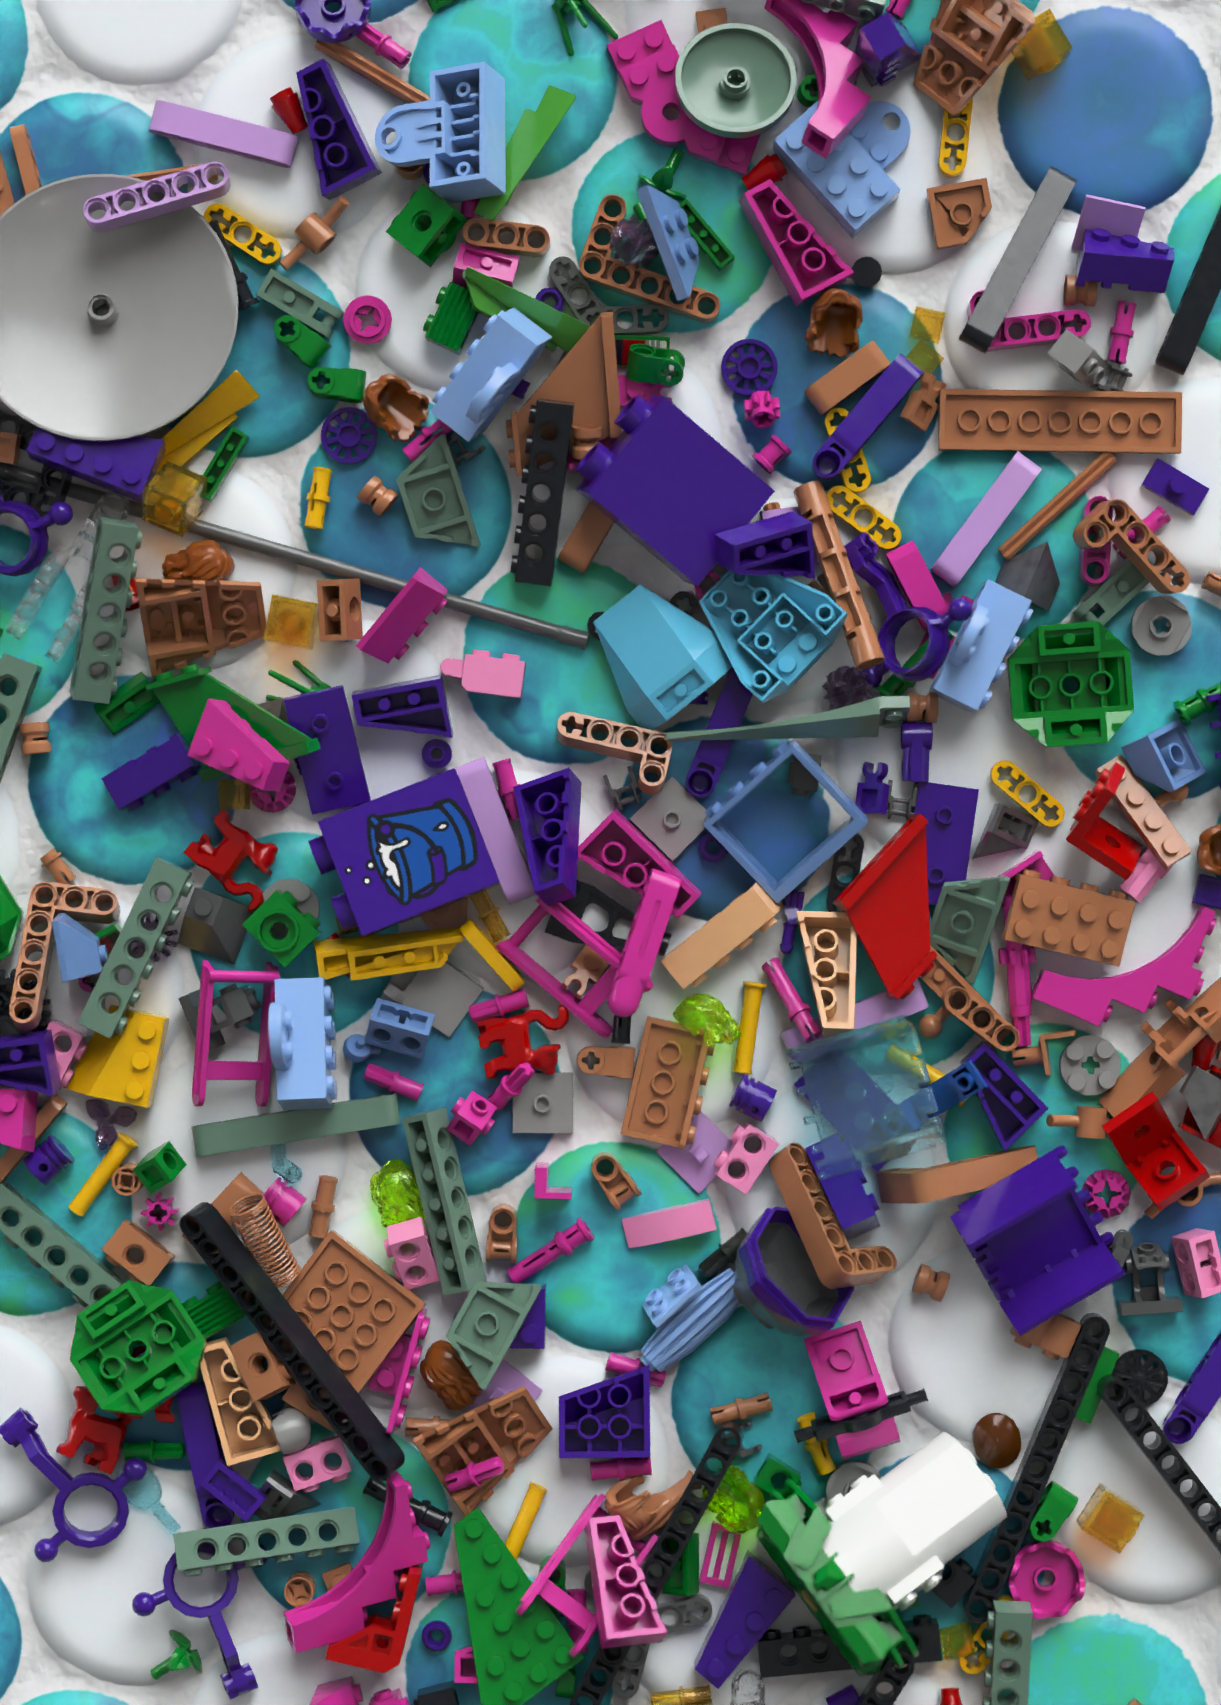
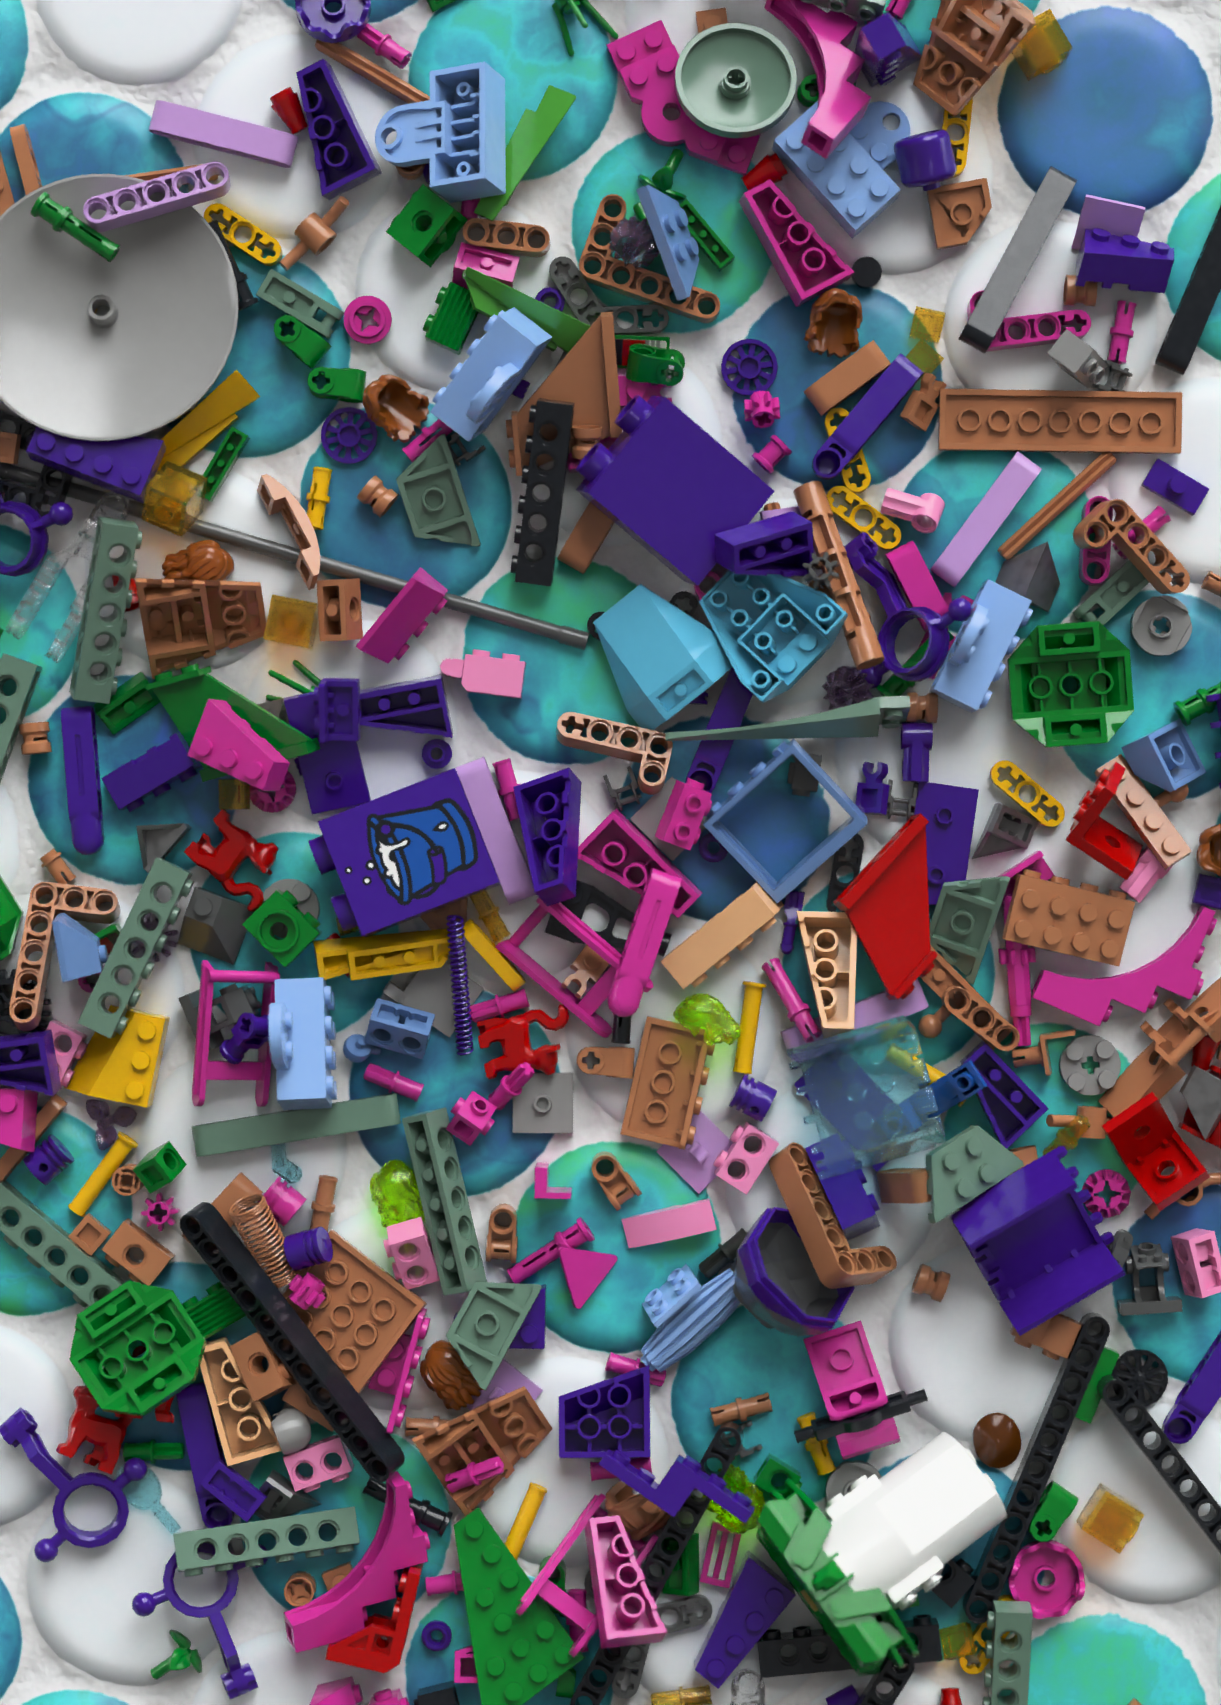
none -> green pin [31,192,120,262]
none -> dark purple piece [61,706,104,855]
none -> nougat plate [68,1213,112,1256]
none -> flat silver slope [136,823,192,873]
none -> dark purple connector [219,1012,269,1064]
none -> nougat slope [257,474,320,590]
none -> dark purple piece [284,1226,333,1271]
none -> dark pink gear [289,1272,326,1310]
none -> dark purple bracket [314,678,360,744]
none -> dark purple piece [446,915,474,1056]
none -> dark pink piece [558,1247,618,1309]
none -> dark purple bracket [599,1449,755,1524]
none -> dark pink brick [655,778,712,850]
none -> dark grey gear [803,552,840,591]
none -> bright pink piece [880,488,945,534]
none -> dark purple head [894,129,957,191]
none -> sand green wing [925,1125,1024,1223]
none -> clear yellow axle [1043,1114,1090,1155]

